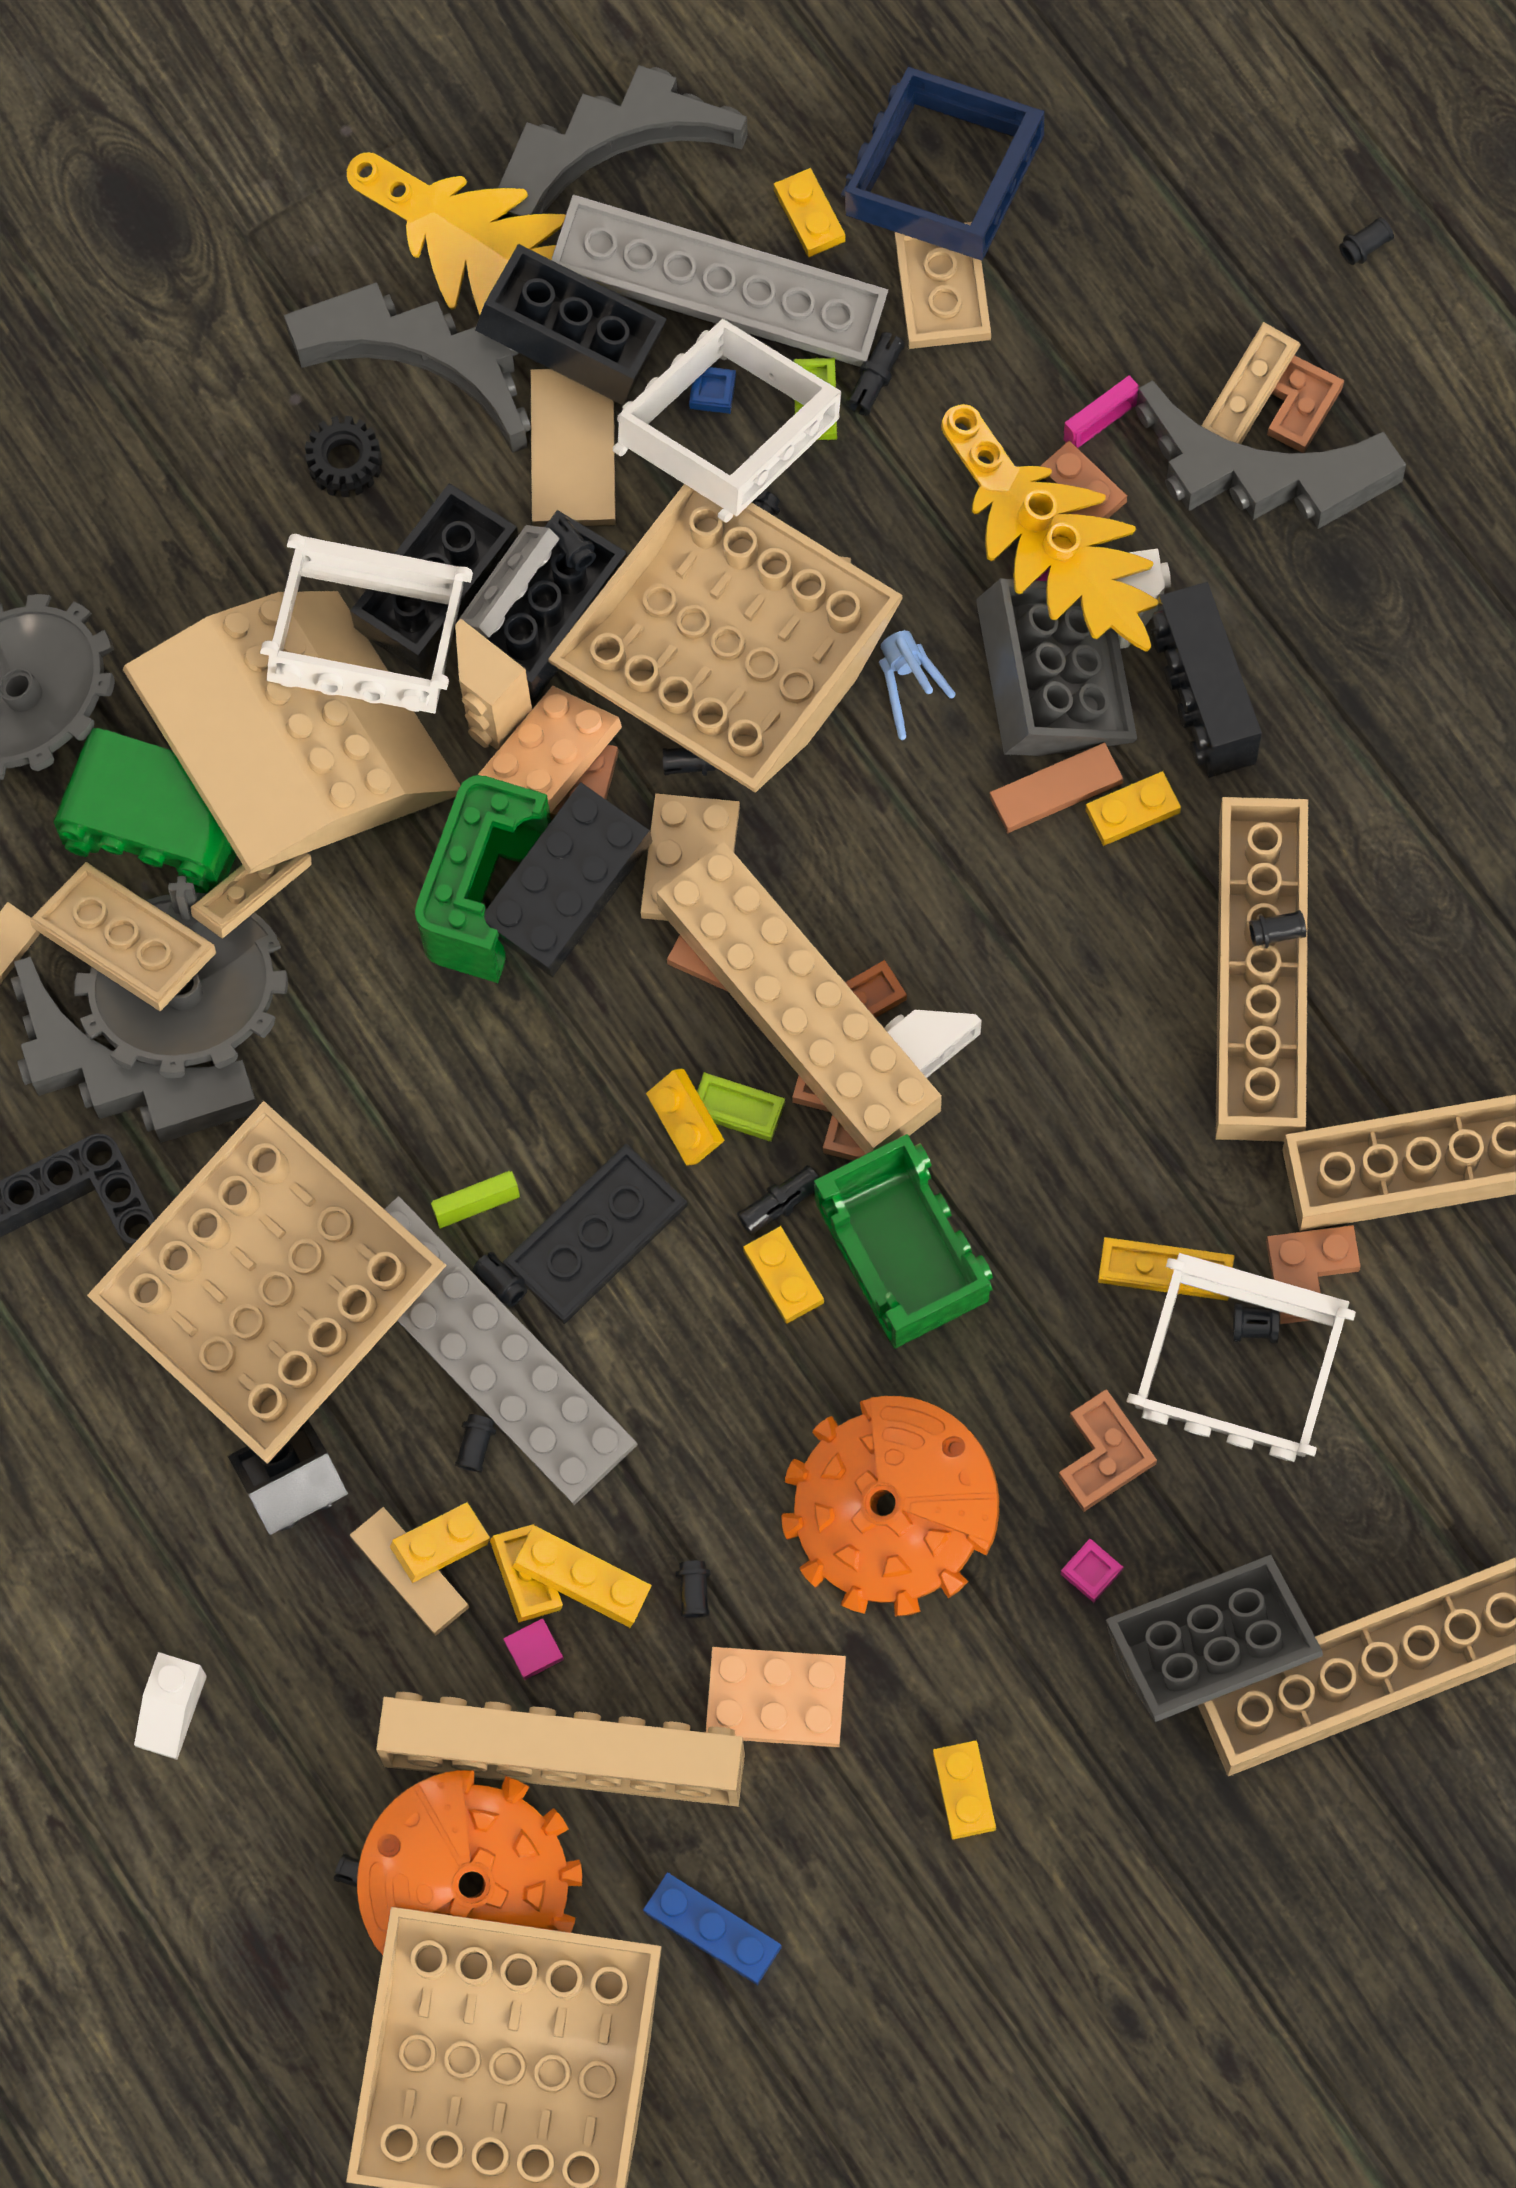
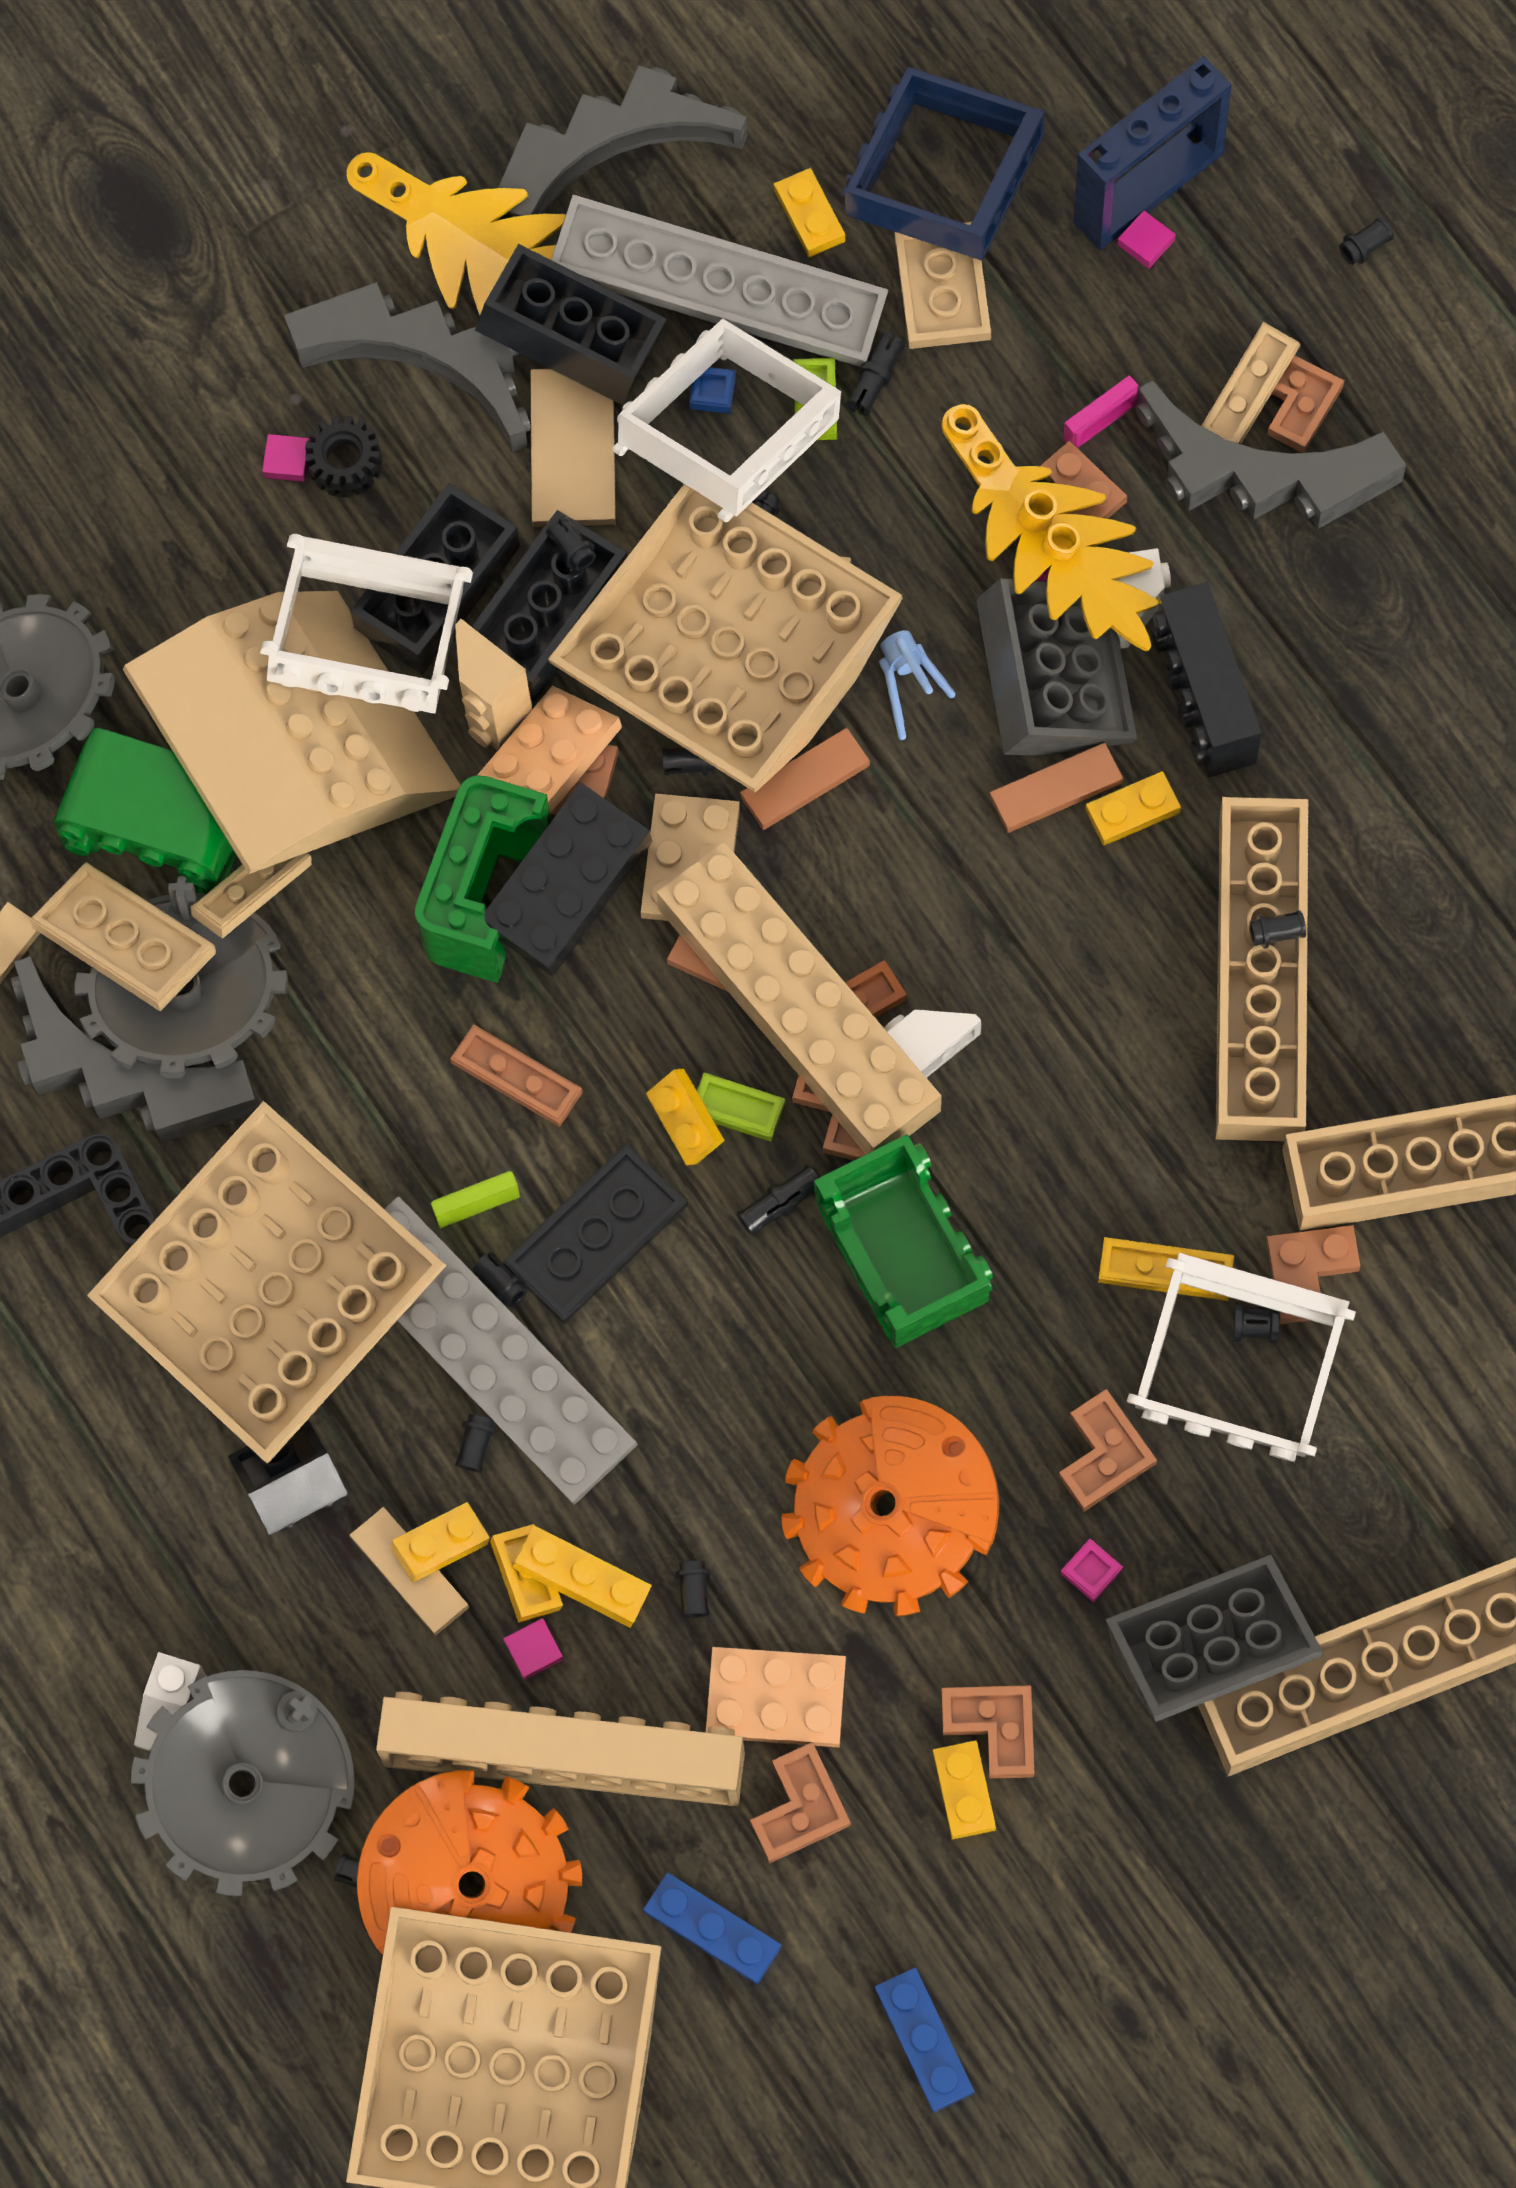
light grey plate [456,525,560,638] -> none
yellow plate [743,1226,824,1324] -> none
none -> dark grey piece [130,1670,355,1896]
none -> dark pink tile [262,434,310,482]
none -> nougat tile [450,1024,583,1127]
none -> nougat tile [740,728,870,830]
none -> nougat plate [750,1742,851,1864]
none -> blue plate [875,1967,975,2113]
none -> nougat plate [942,1685,1035,1779]
none -> dark blue window [1073,56,1232,250]
none -> dark pink tile [1117,211,1176,269]

